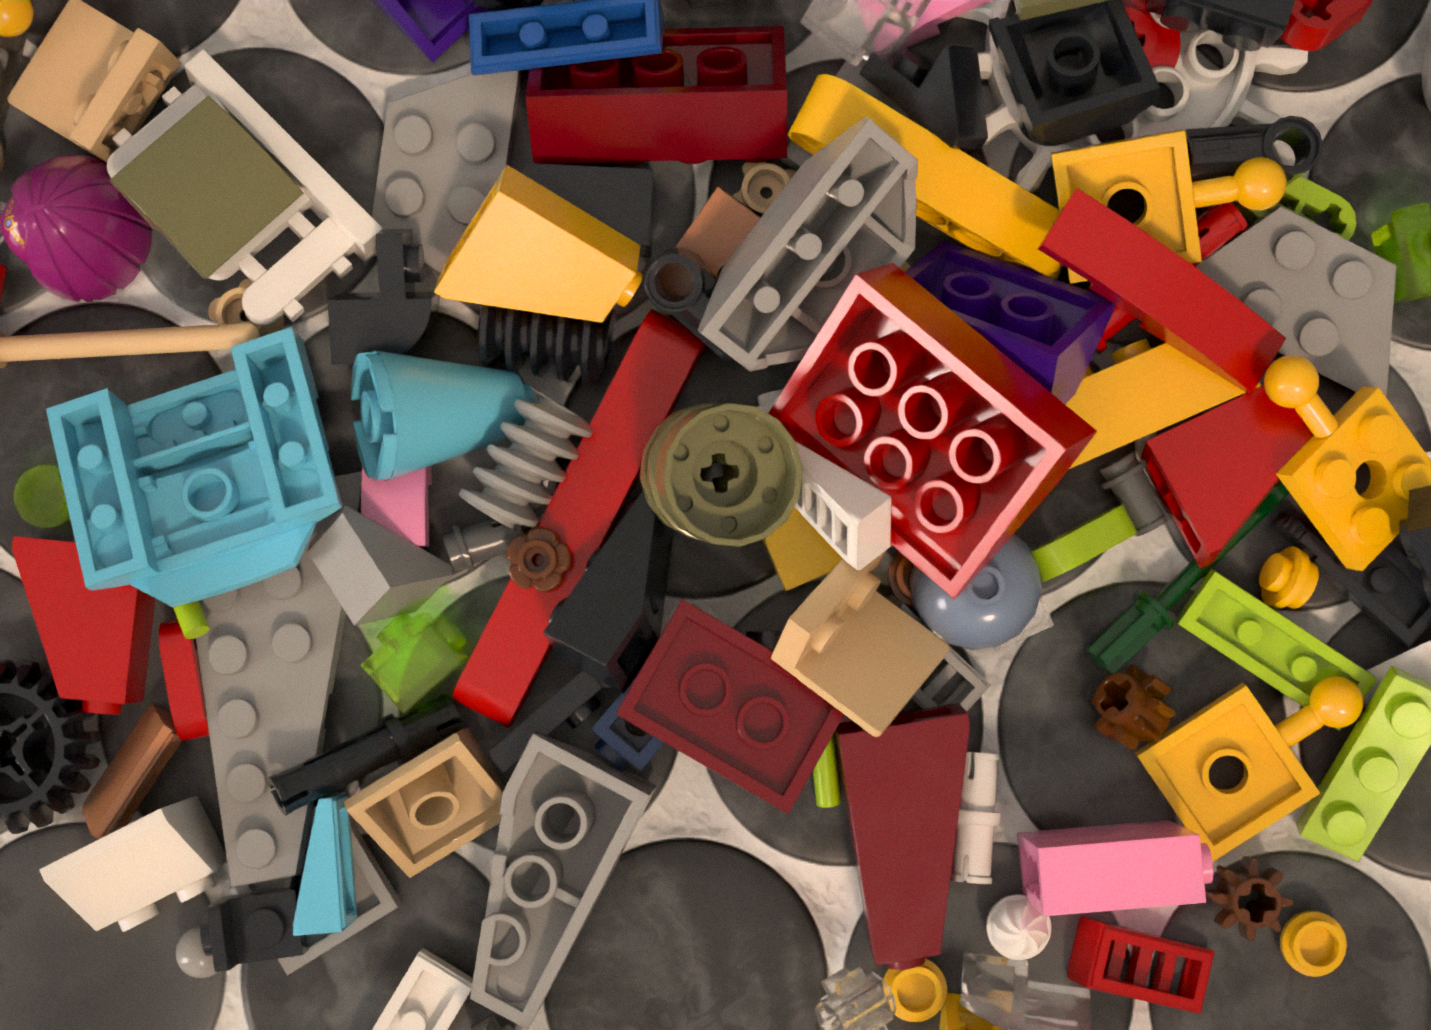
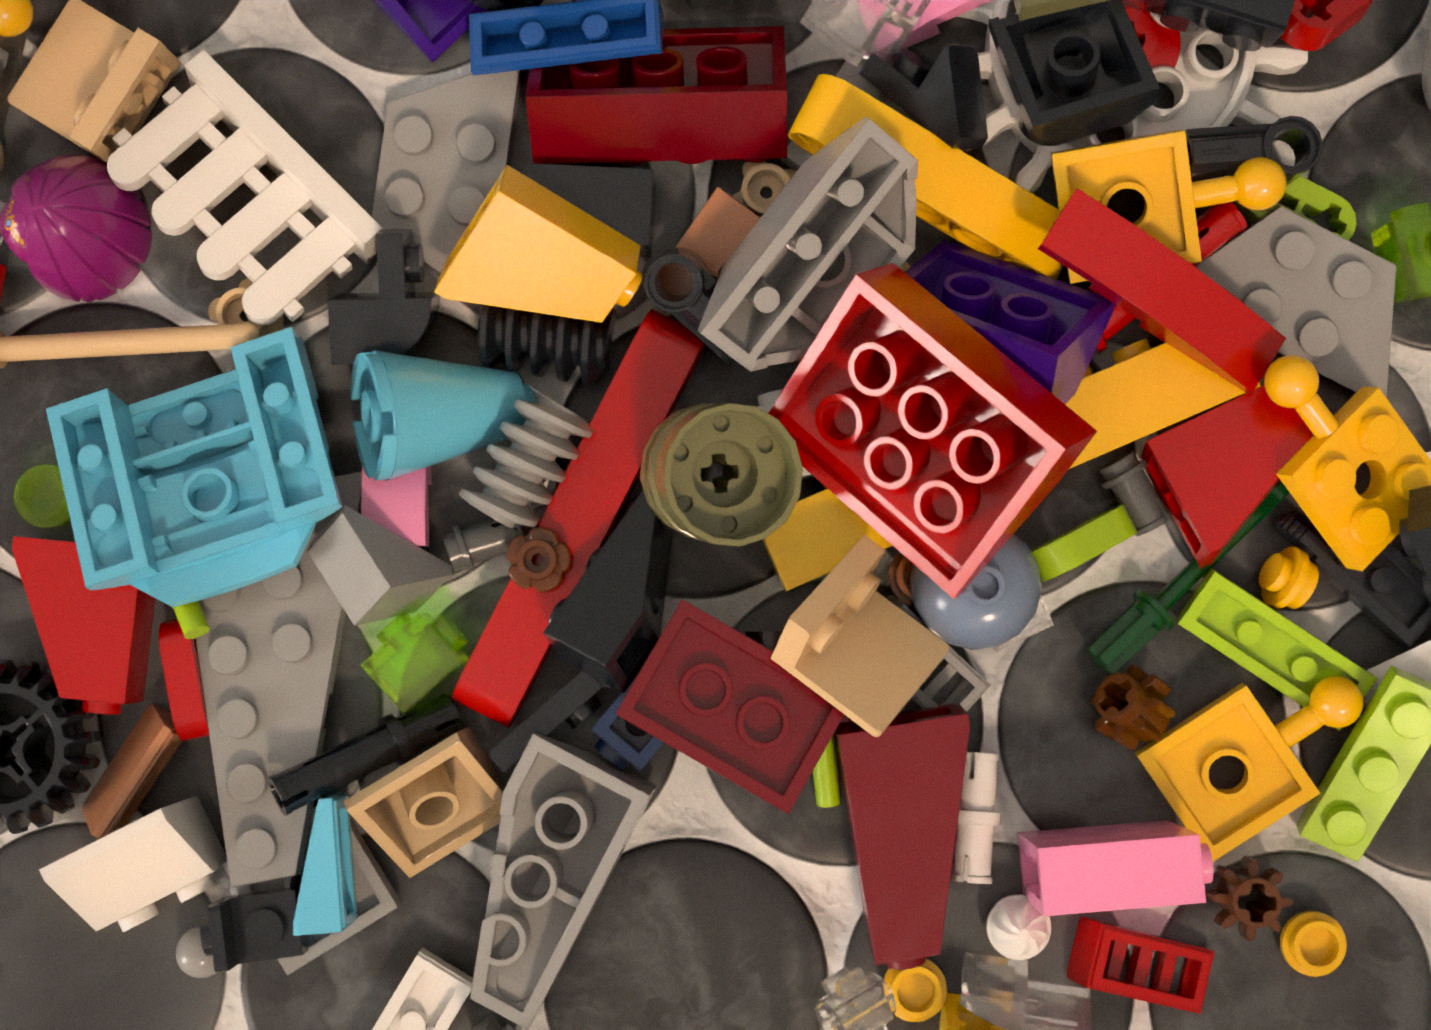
olive slope [109,96,304,279] -> none
white slope [794,441,891,570] -> none

